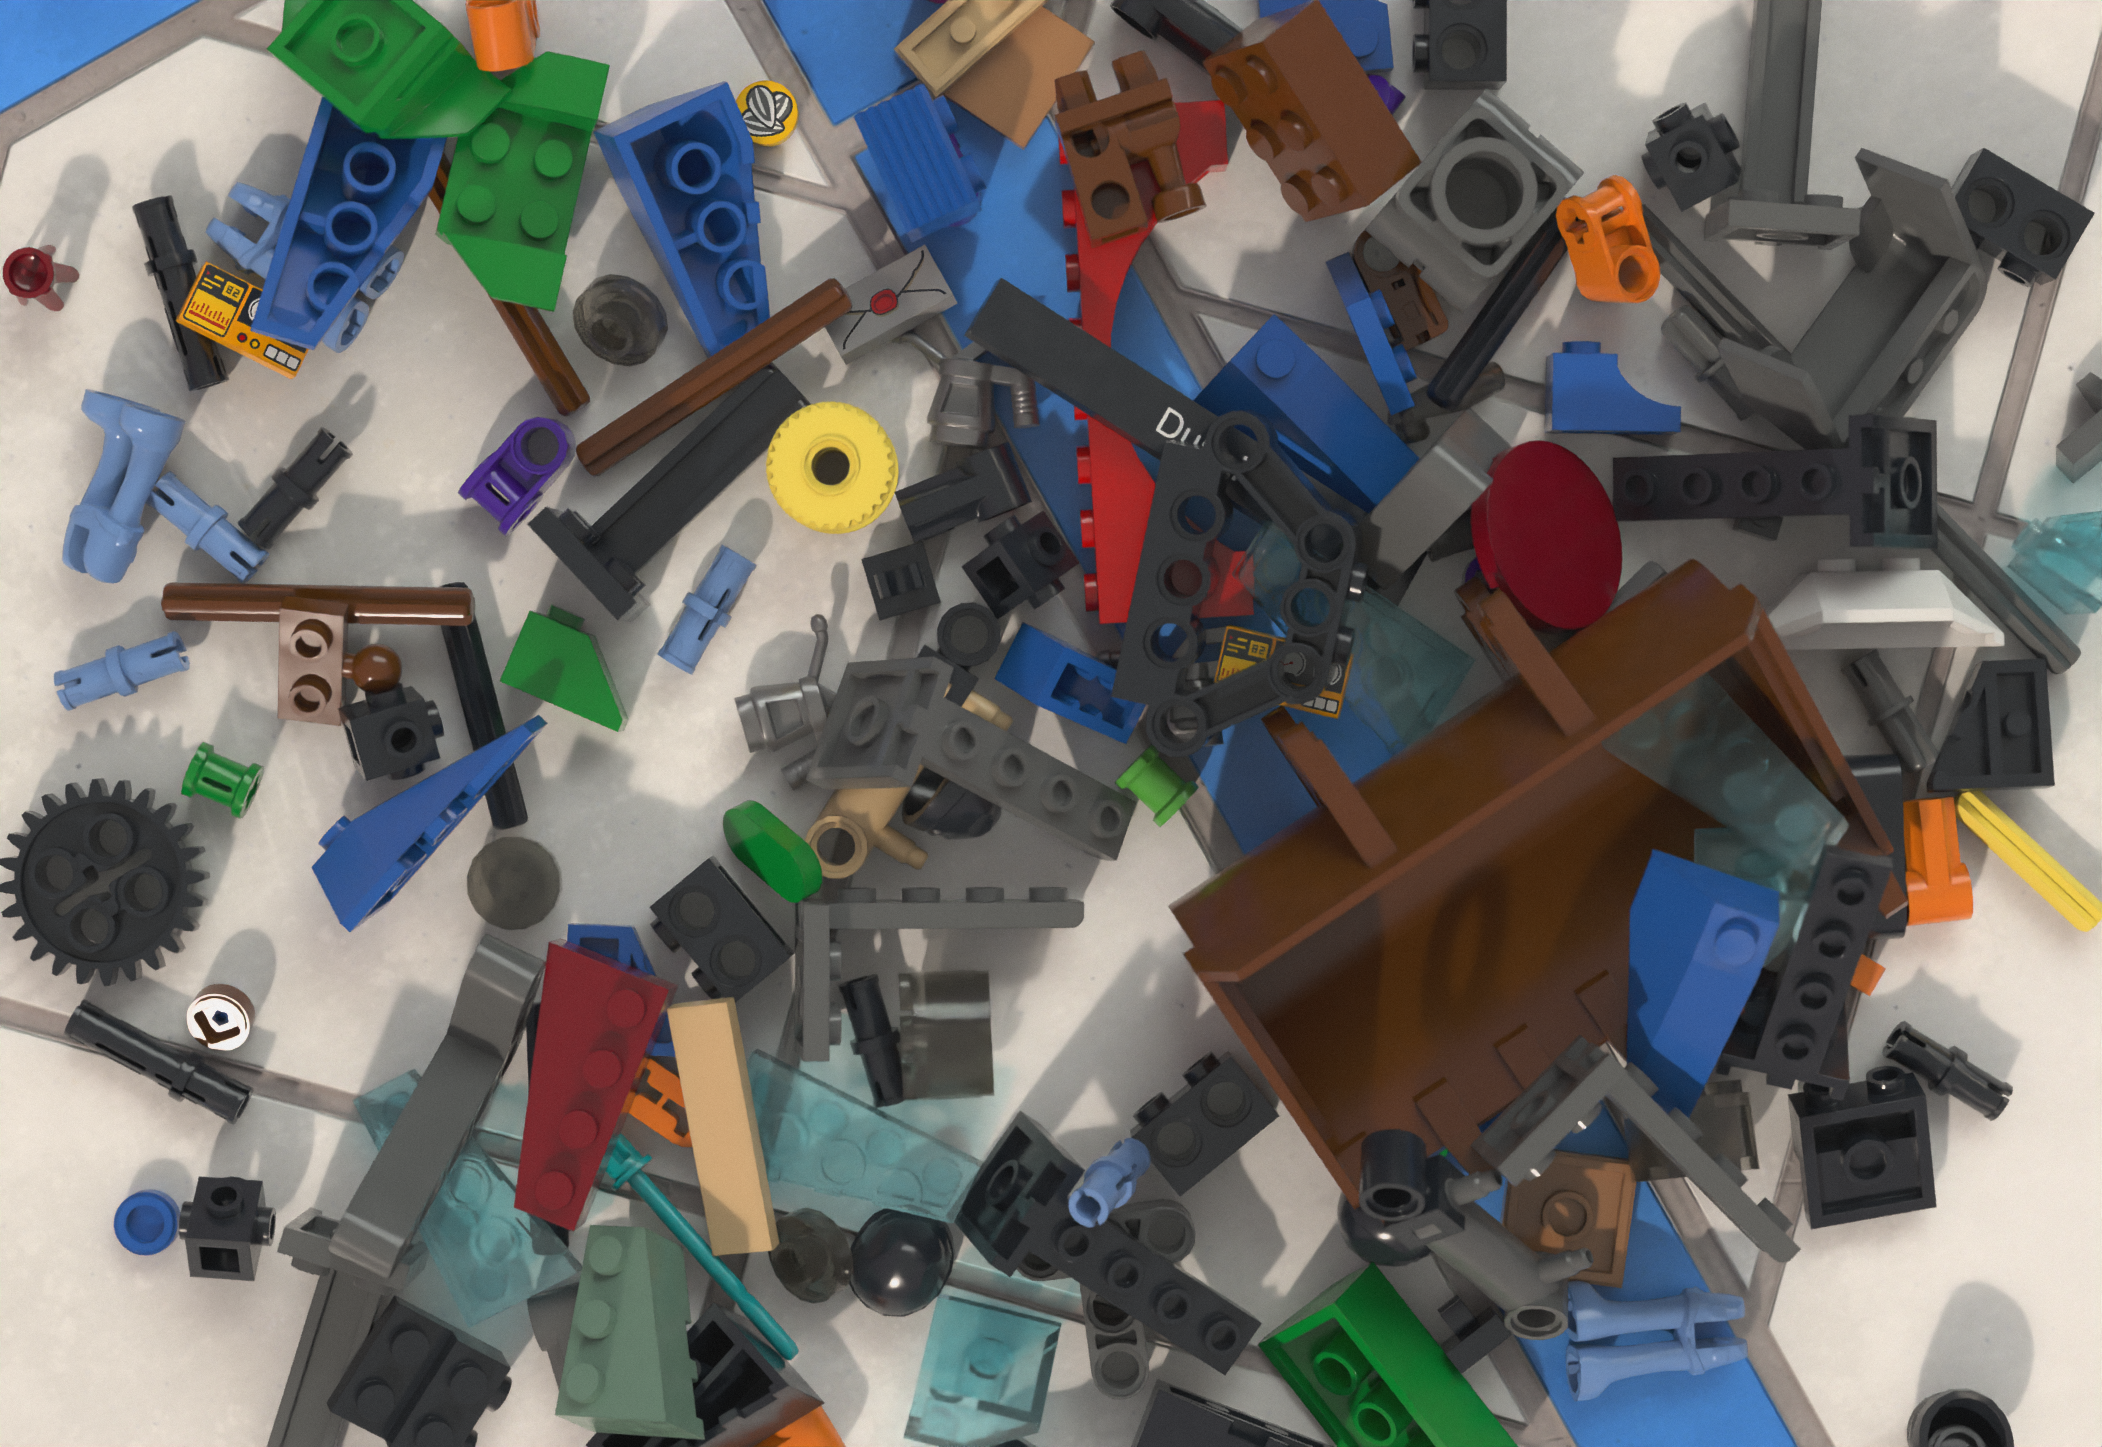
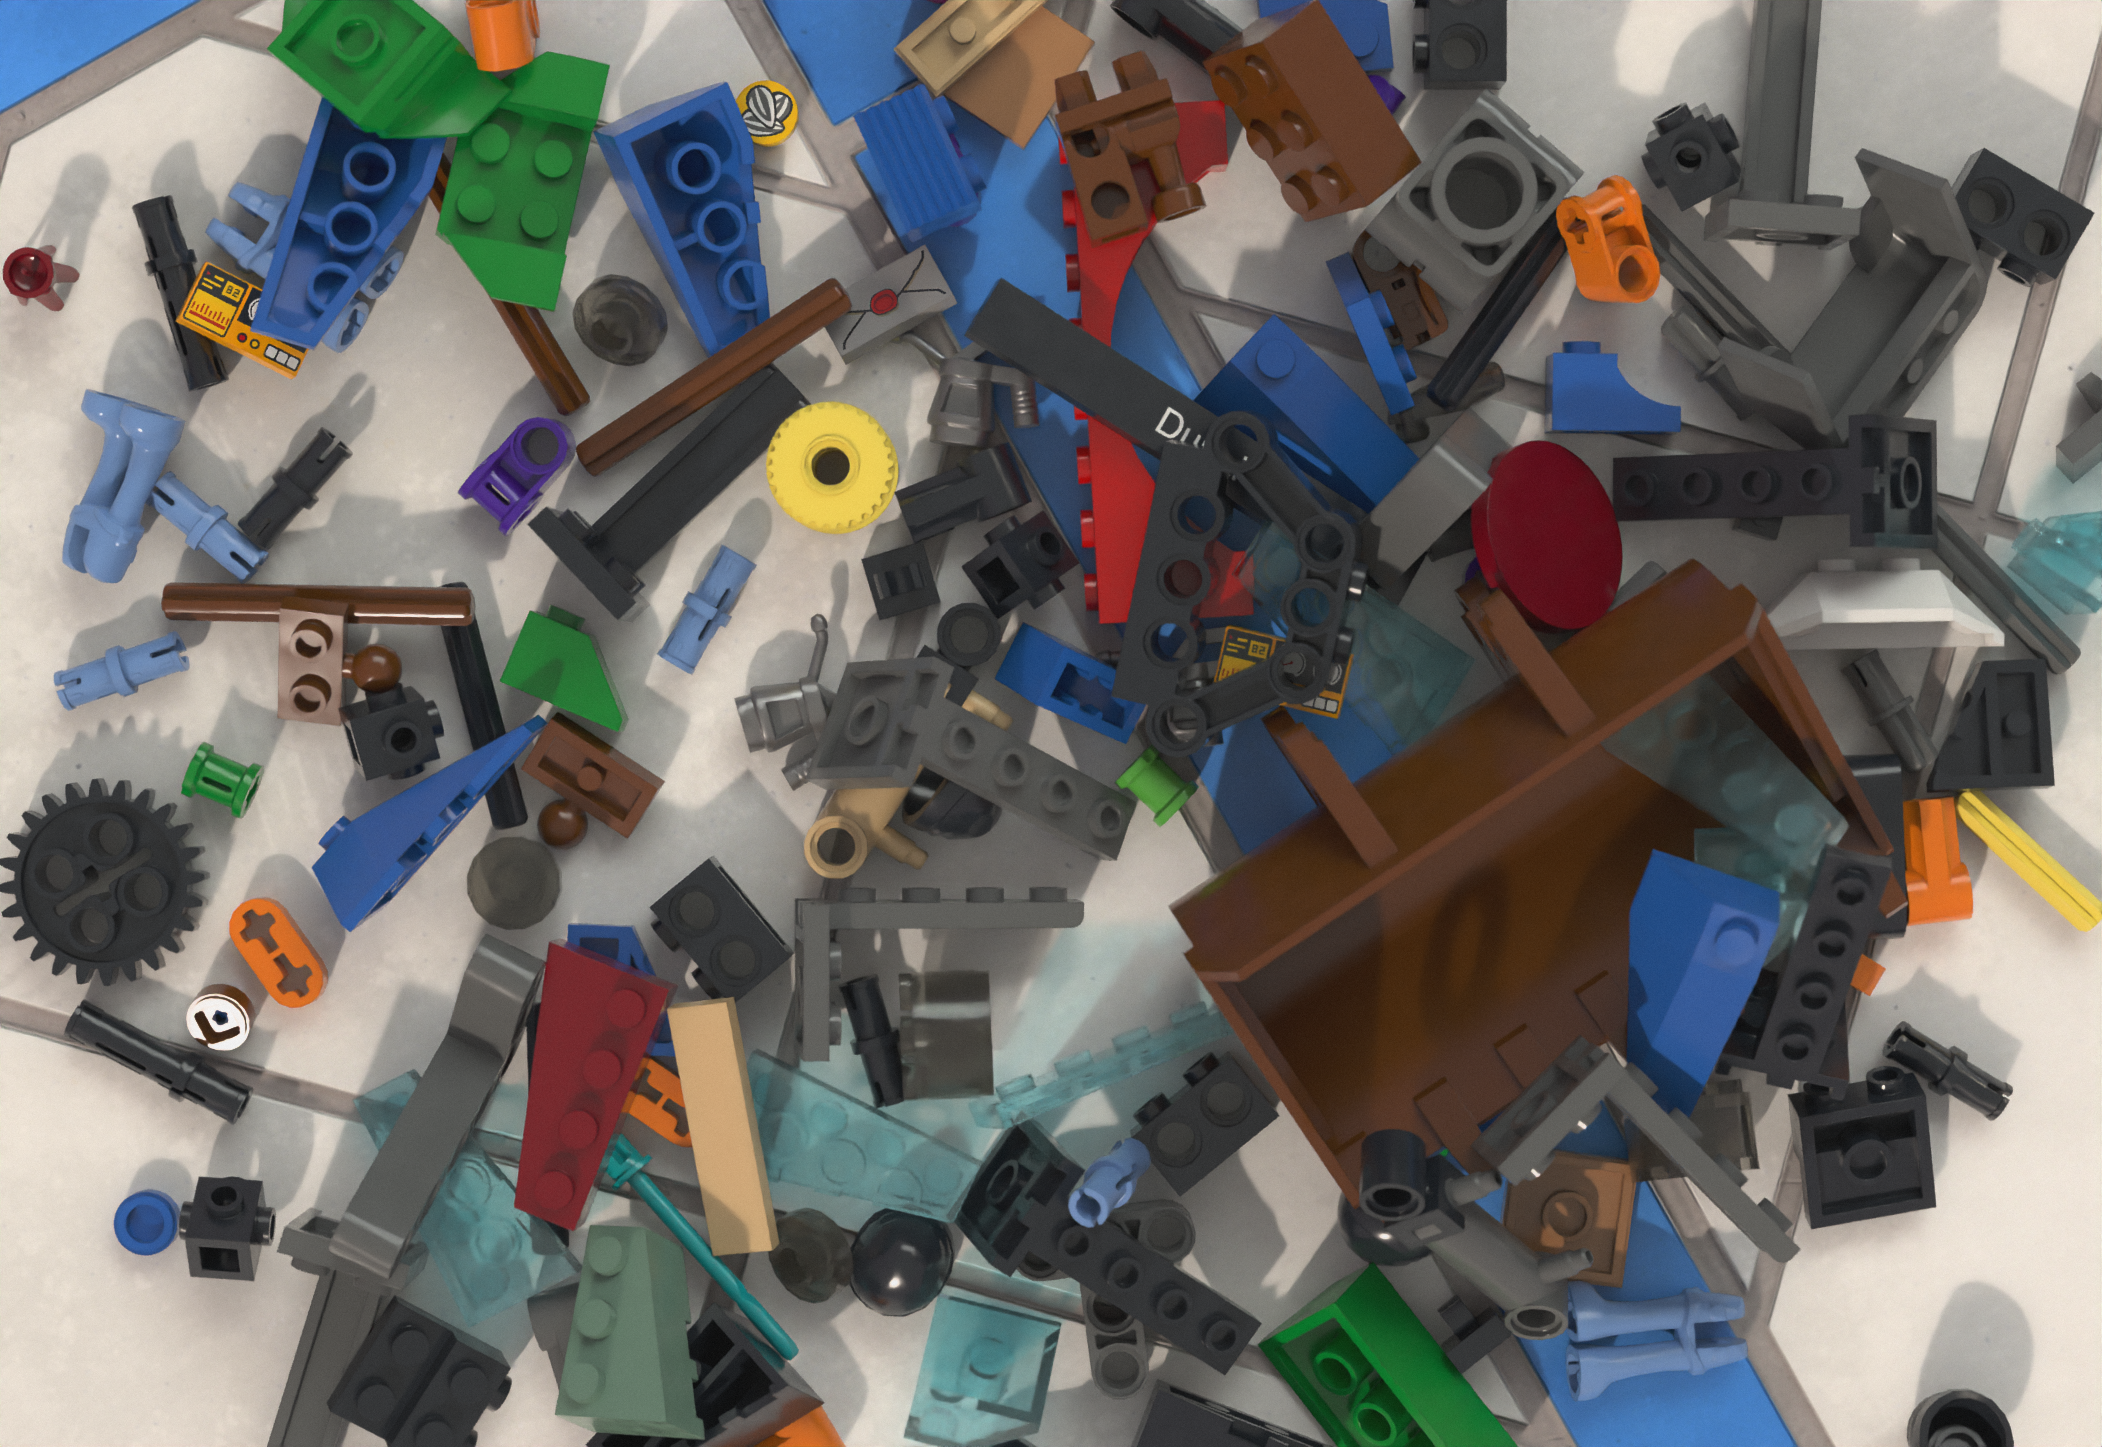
green tile [723,800,822,903] -> none
none -> orange beam [229,897,328,1008]
none -> reddish brown plate [521,712,665,850]
none -> clear light blue wing [968,1001,1235,1129]

